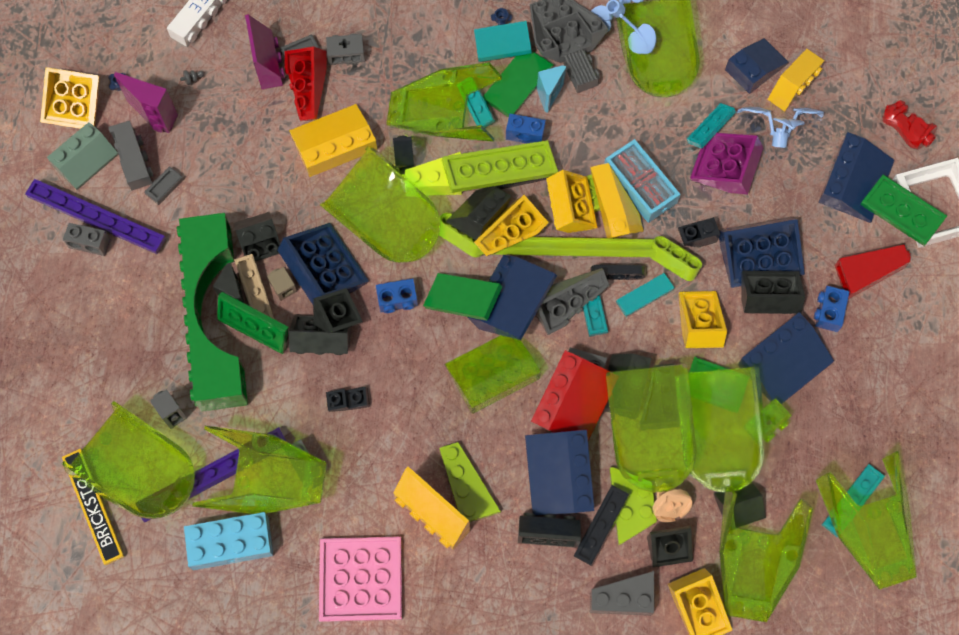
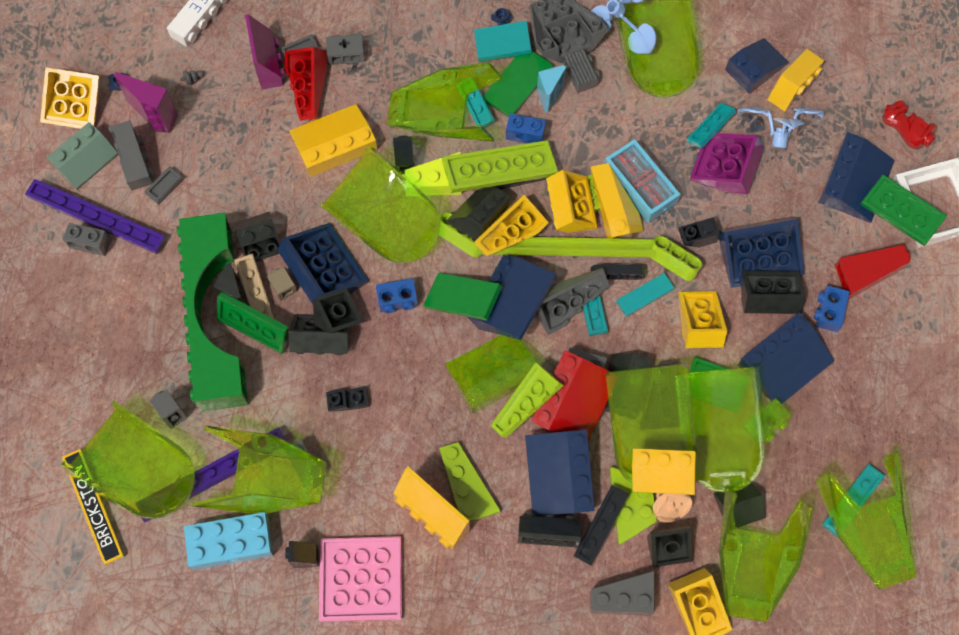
none -> slope [285,541,318,568]
none -> lime wing [490,363,564,438]
none -> yellow slope [632,449,696,495]

